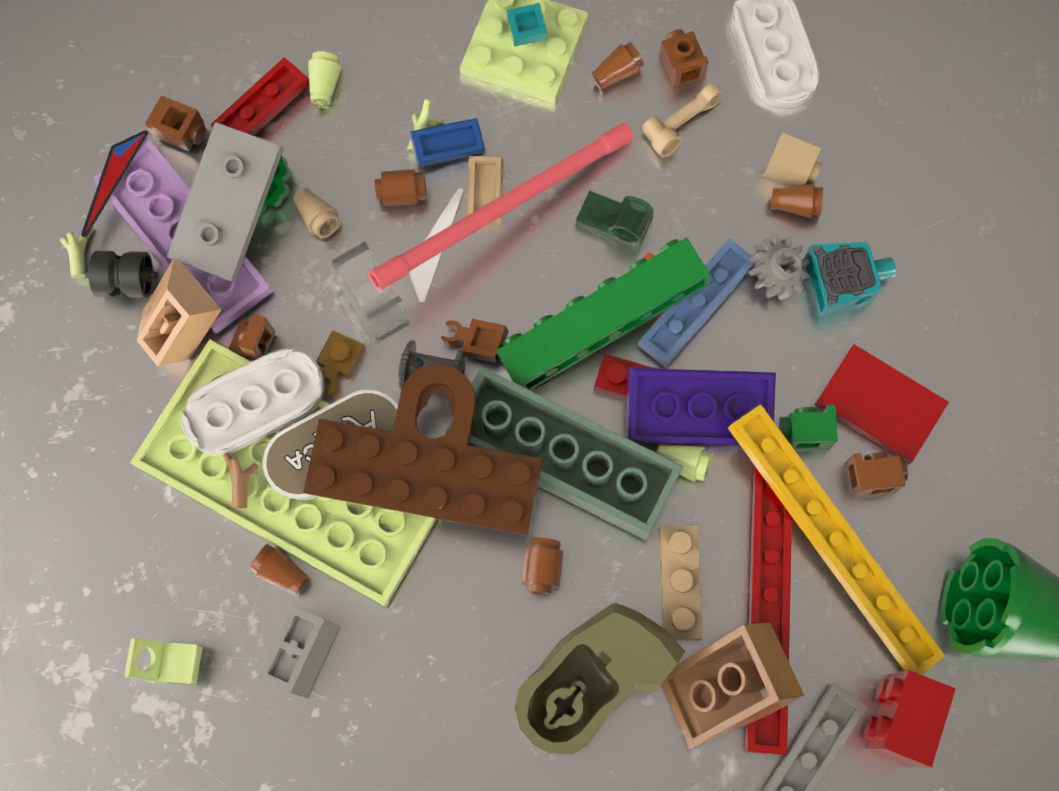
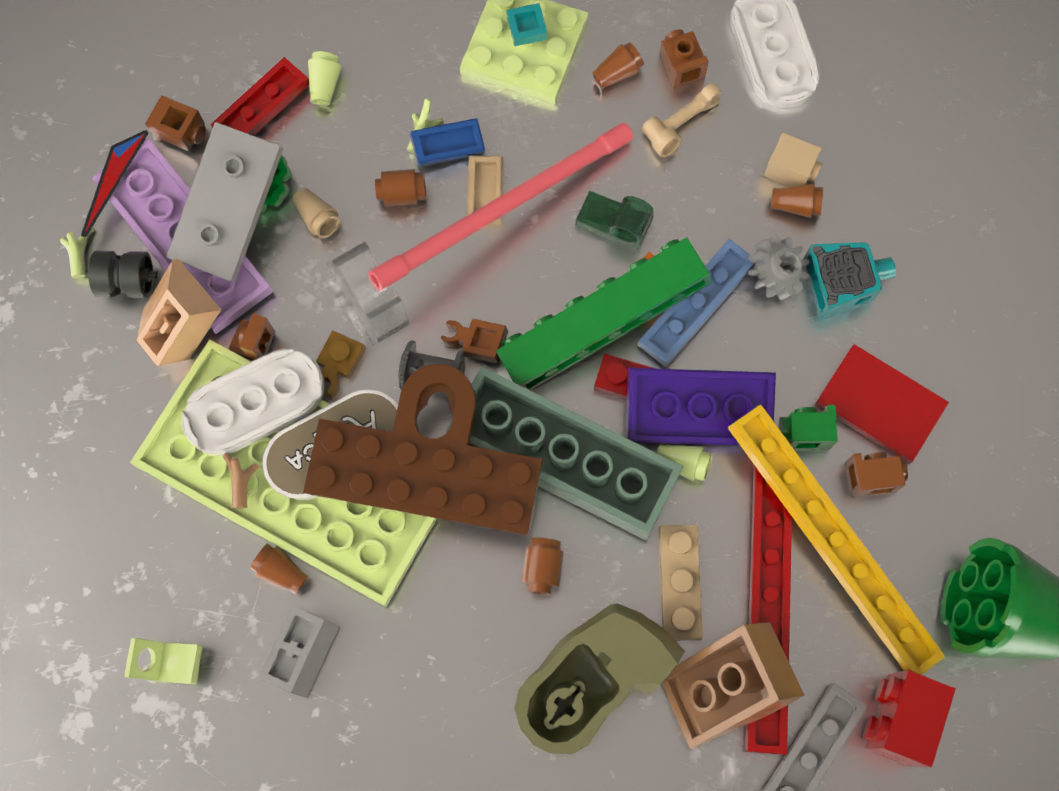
white sticker [409,188,464,302] -> none

